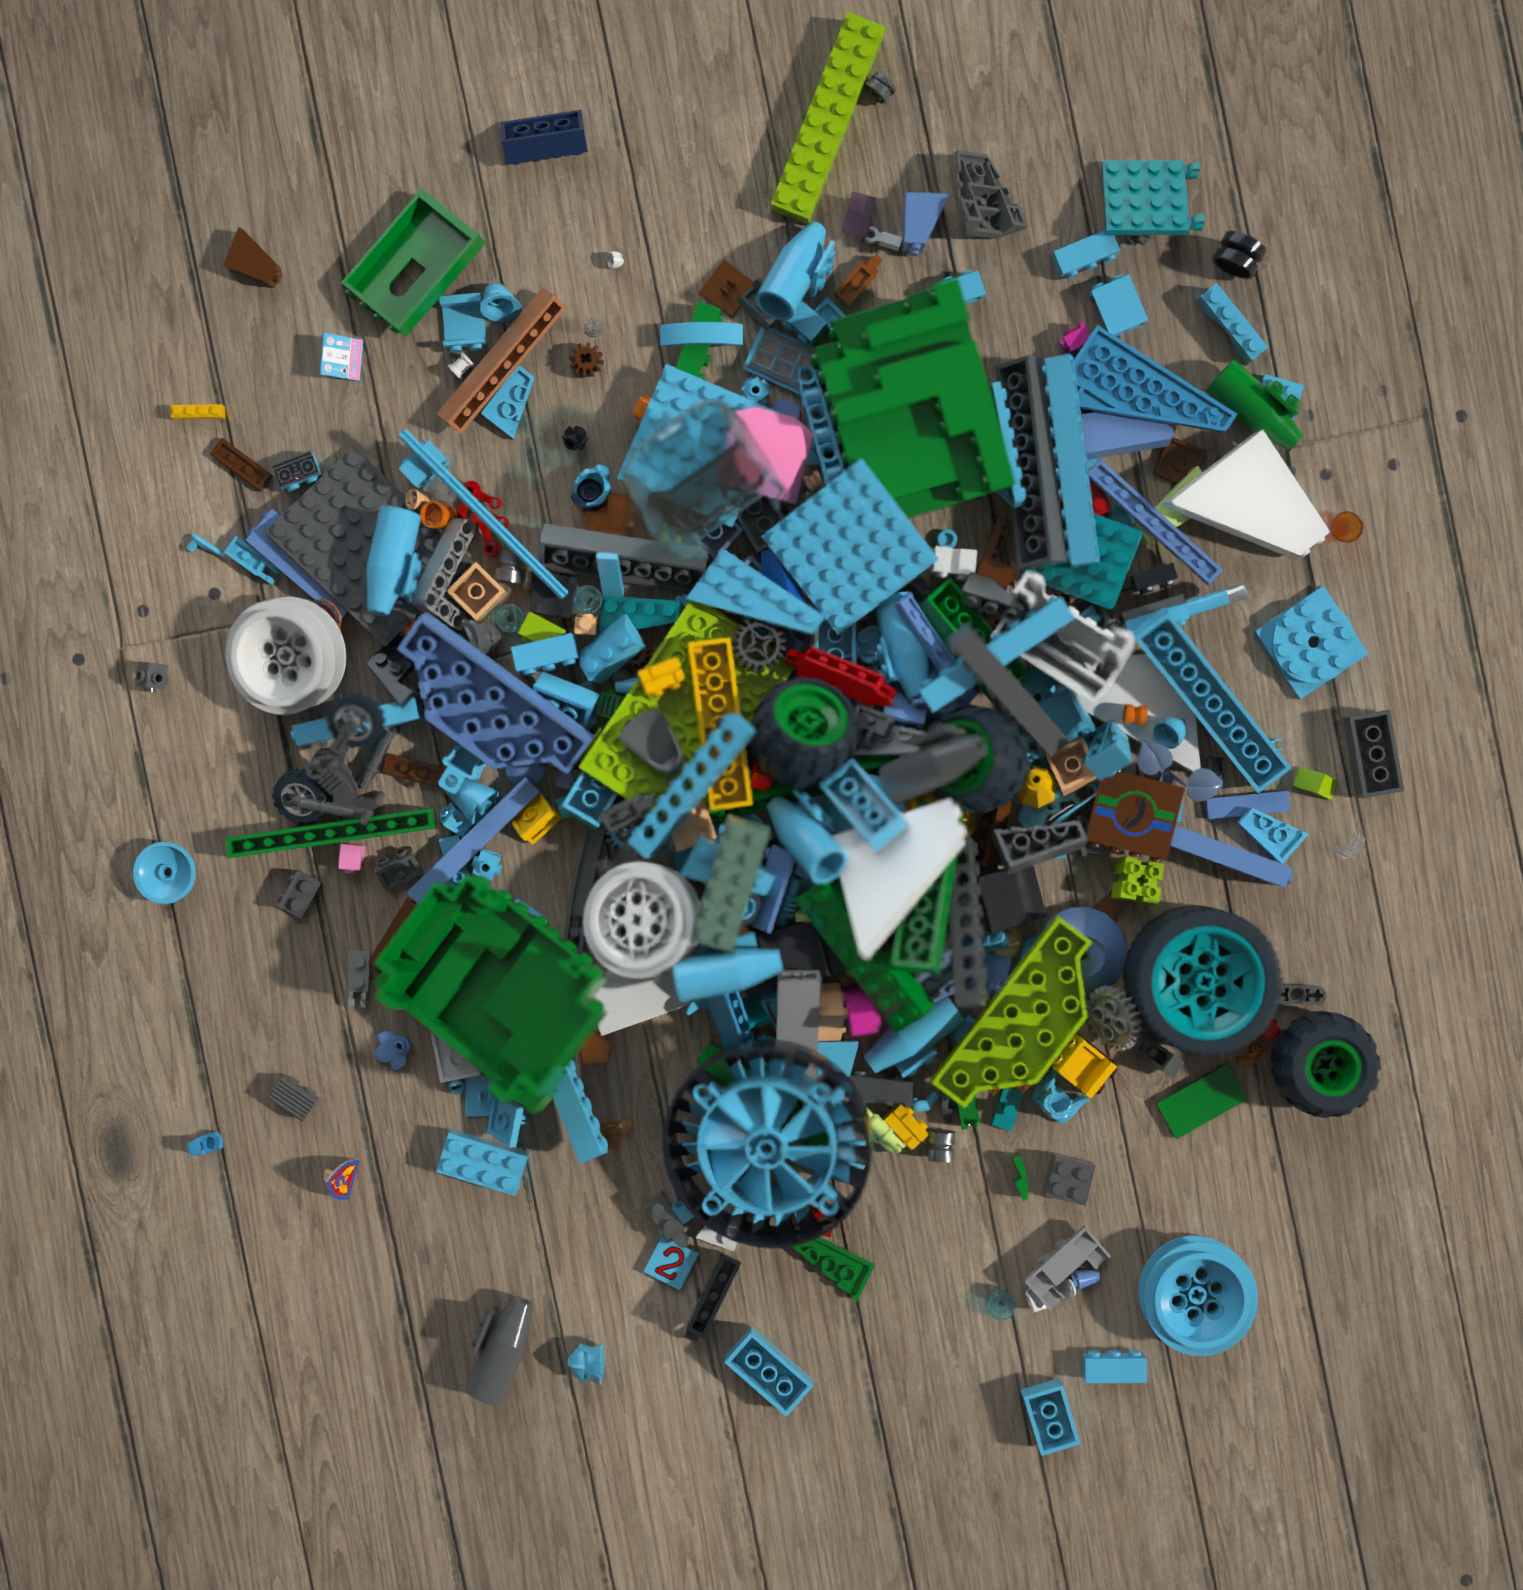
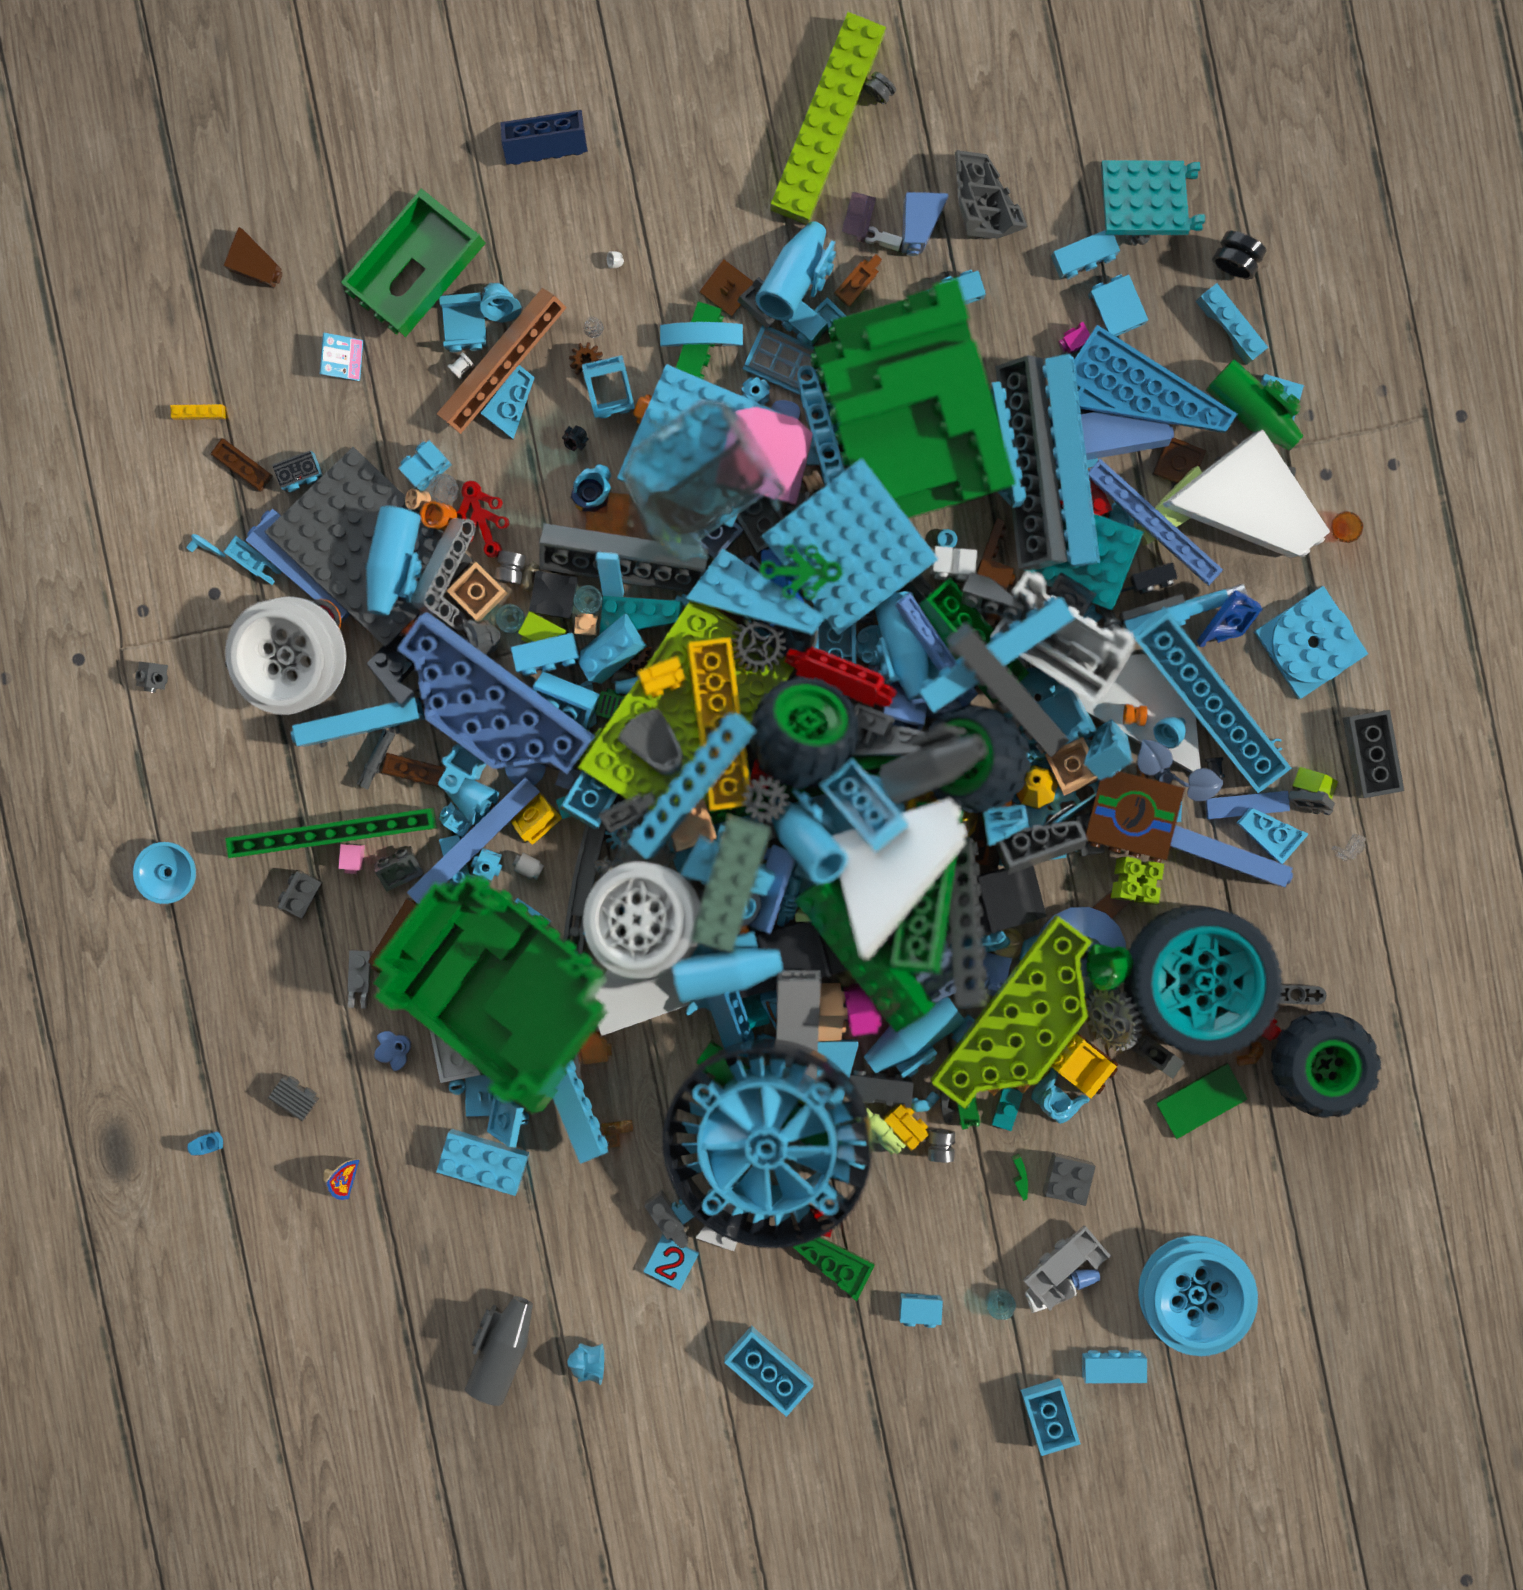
piece [272,691,385,825] -> none
medium azure axle [398,429,568,599] -> none
black hinge [684,1252,741,1343] -> none
none -> light grey brick [512,853,544,880]
none -> medium azure window [582,355,635,418]
none -> dark grey gear [742,777,788,823]
none -> green plant [760,544,843,600]
none -> medium azure brick [899,1293,943,1328]
none -> medium azure wing [983,805,1028,845]
none -> black plate [1048,572,1097,618]
none -> green hair [1086,944,1133,991]
none -> blue wing [1197,590,1262,647]
none -> dark grey hinge [1288,790,1335,815]

